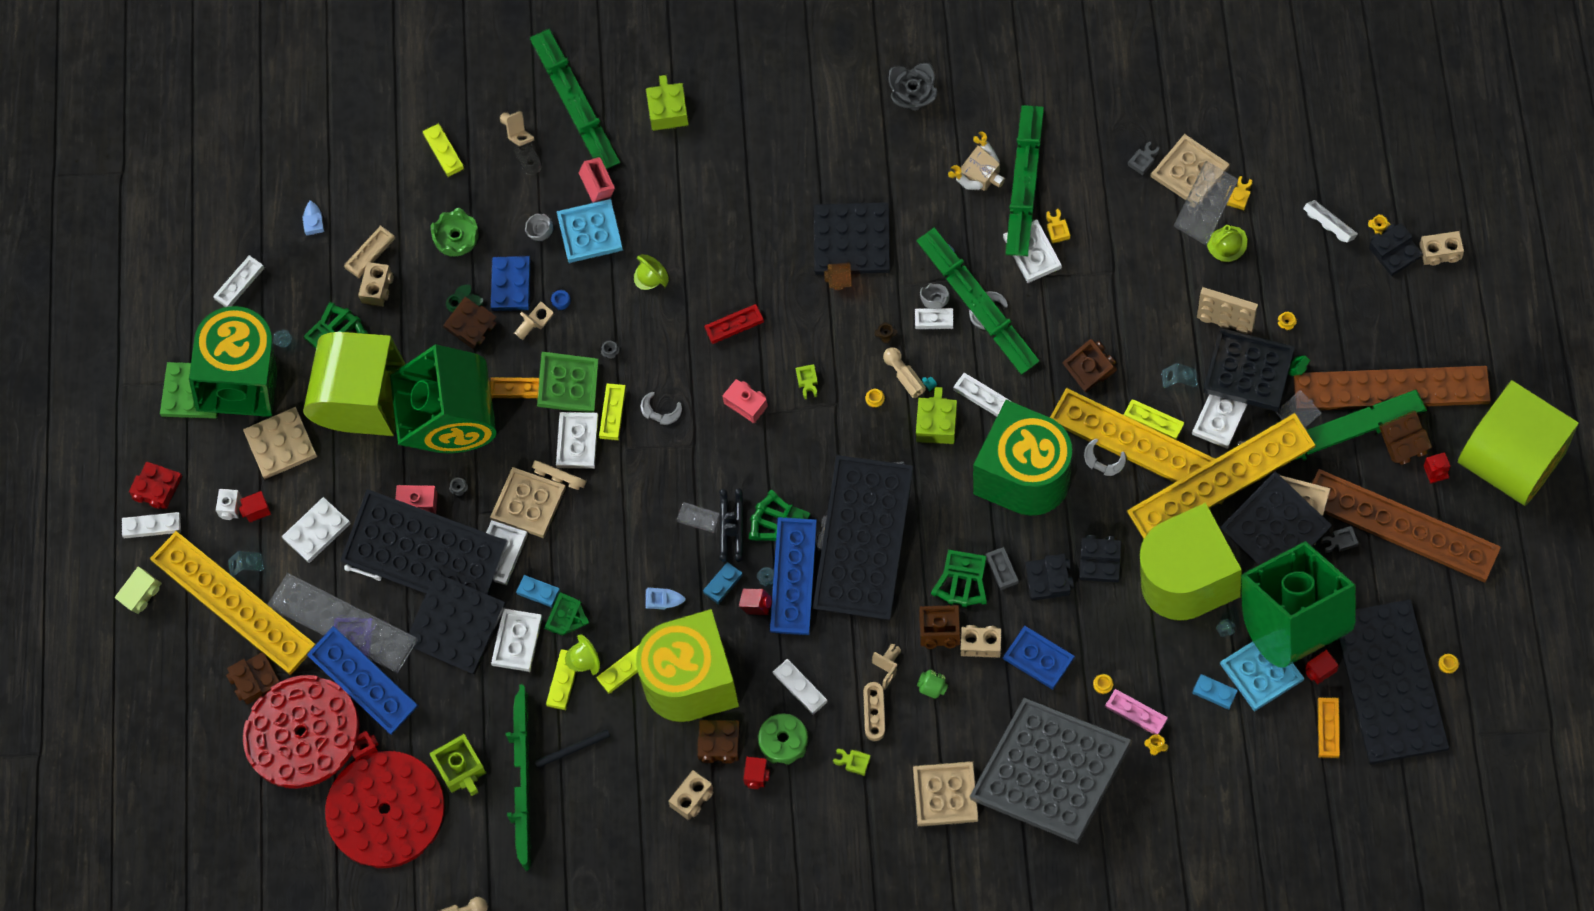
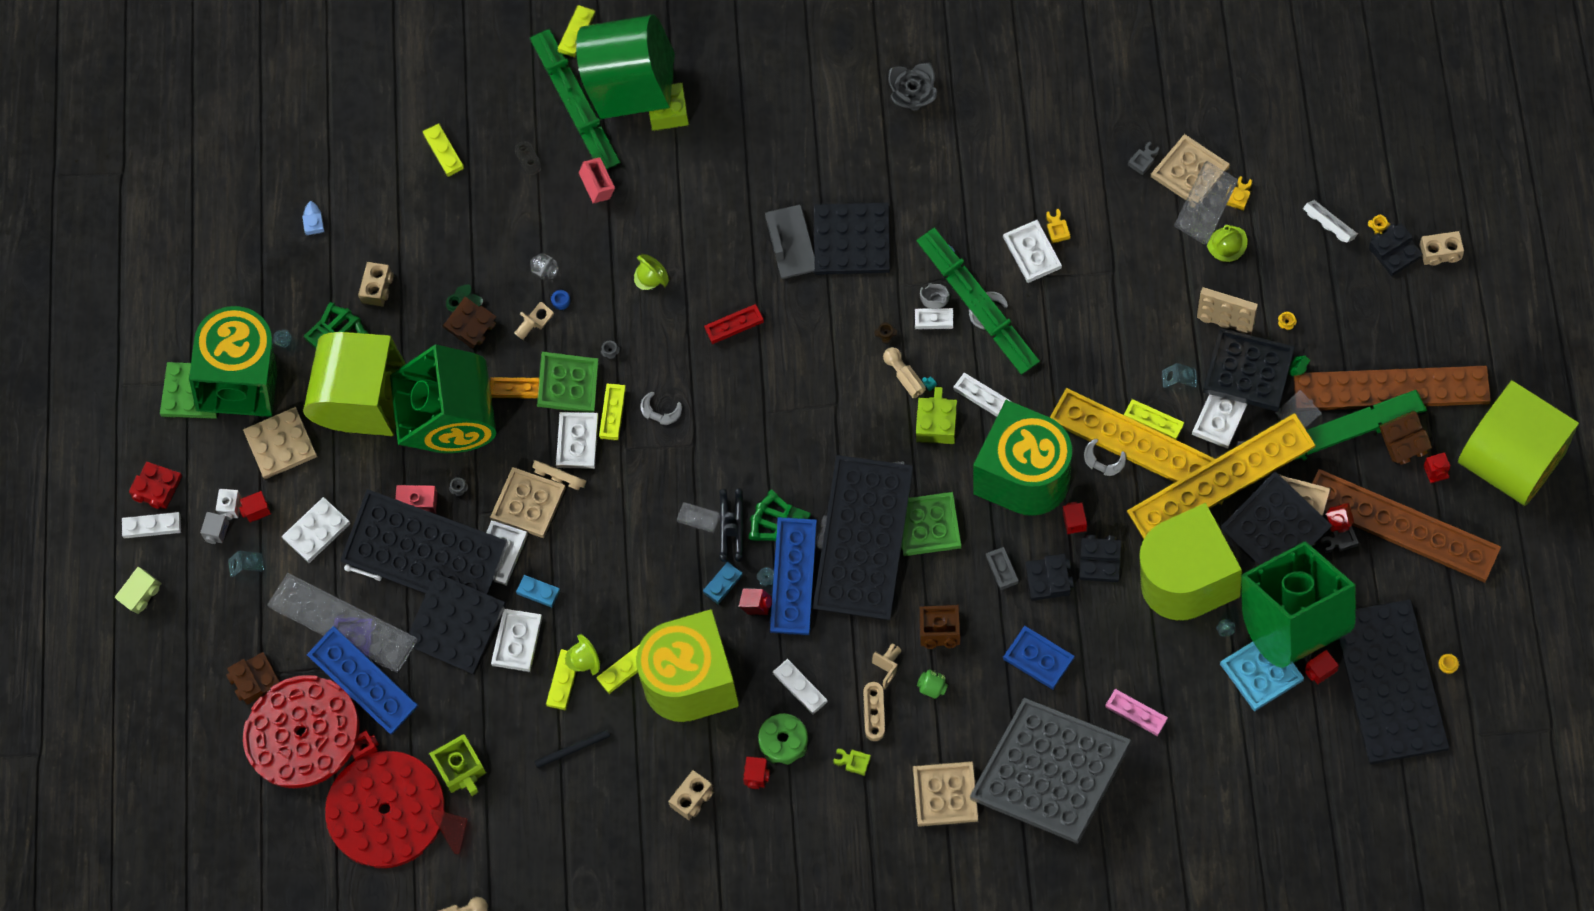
yellow plate [150,531,316,675] -> none
white plate [213,256,264,307] -> none
tan plate [344,226,395,278] -> none
bright green plate [431,208,479,256] -> none
blue plate [491,256,530,311] -> none
tan bracket [500,111,534,146] -> none
green piece [506,684,531,871] -> none
light grey hair [525,214,553,241] -> none
green slope [544,592,589,635] -> none
medium azure plate [557,199,623,263] -> none
light blue plate [646,588,685,610] -> none
reddish brown plate [698,720,740,764] -> none
coral brick [723,379,768,423] -> none
lime plate [795,364,818,399] -> none
clear orange brick [824,263,852,290] -> none
yellow plate [865,389,885,407] -> none
green plate [931,550,987,607] -> none
torso [948,132,1005,190] -> none
tan brick [961,625,1001,657] -> none
green piece [1005,106,1044,256] -> none
reddish brown plate [1062,338,1118,392] -> none
yellow plate [1093,674,1113,694] -> none
yellow plate [1145,735,1168,755] -> none
dark azure plate [1192,674,1238,709] -> none
light orange plate [1318,698,1340,758] -> none
none -> light grey brick [200,512,229,544]
none -> clear red tile [430,809,467,855]
none -> clear head [530,253,559,281]
none -> neon yellow plate [558,5,595,57]
none -> green brick [576,15,675,119]
none -> dark grey bracket [765,205,815,279]
none -> bright green plate [902,492,961,556]
none -> red brick [1063,502,1087,534]
none -> red brick [1326,503,1354,533]

